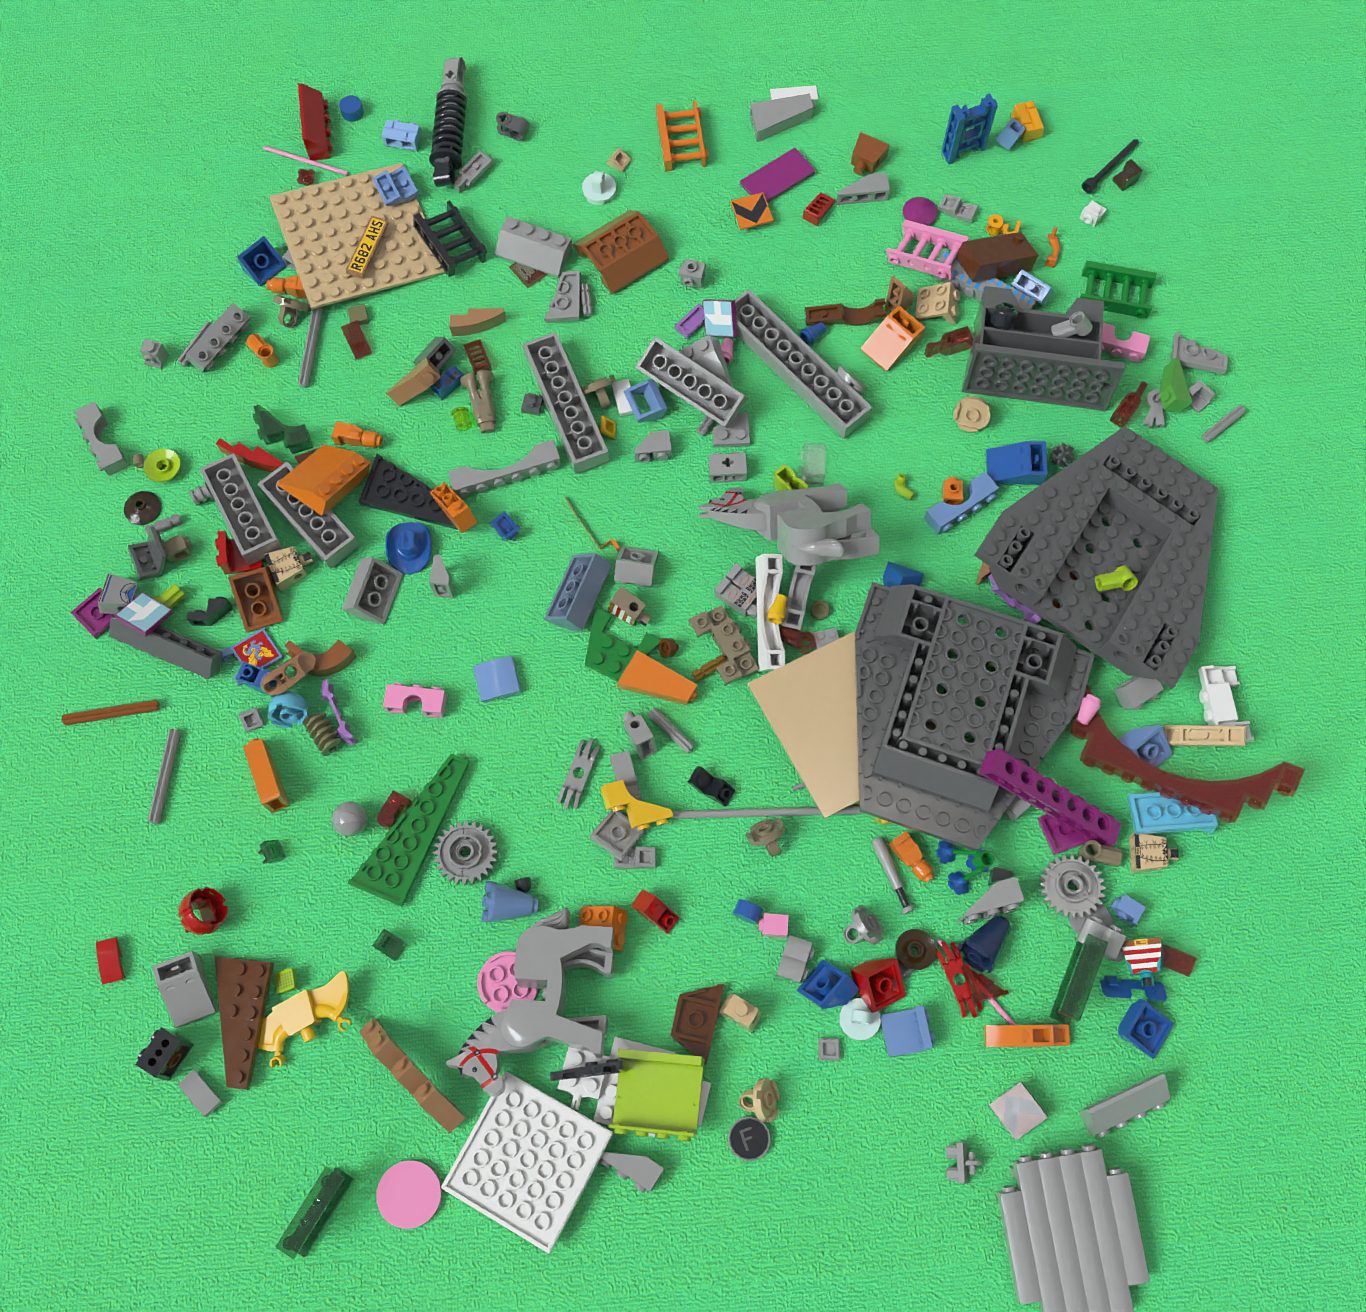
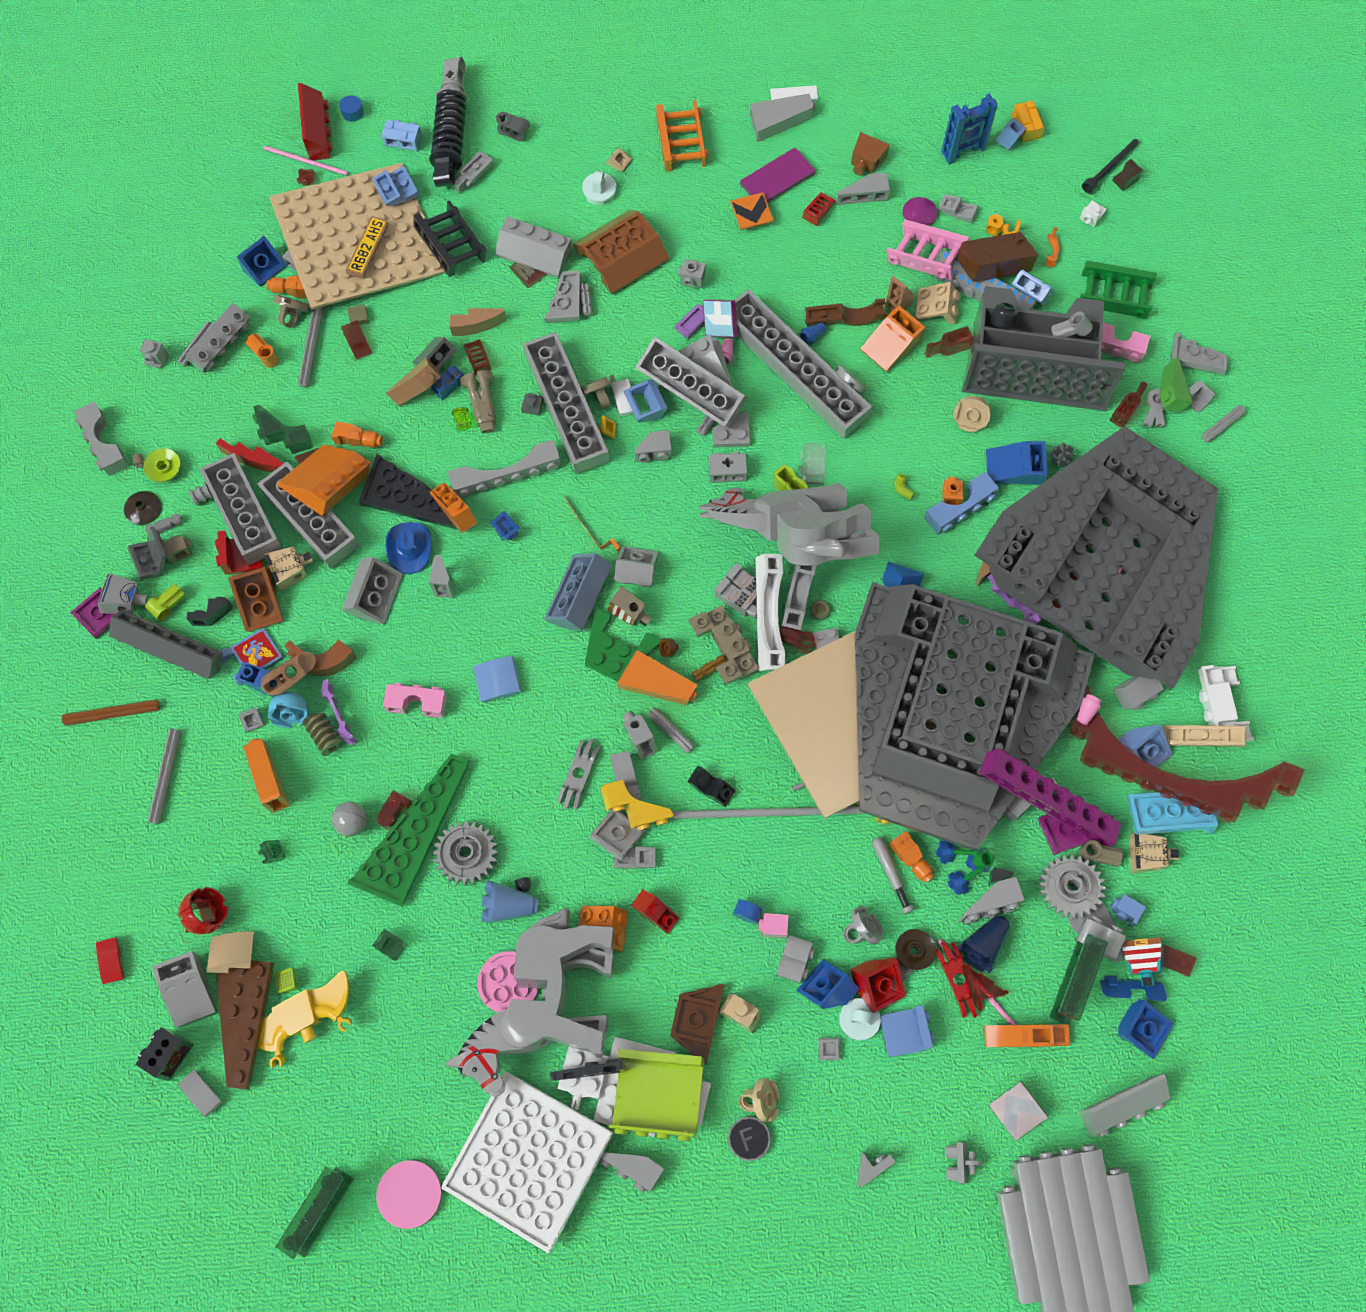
tile [115,592,173,637] -> none
medium nougat arch [359,1017,465,1133] -> none
dark tan tile [746,818,786,857] -> none
yellow cone [767,594,788,624] -> none
lime piece [1095,566,1138,591] -> none
none -> tan slope [207,931,254,973]
none -> light grey slope [856,1152,895,1188]

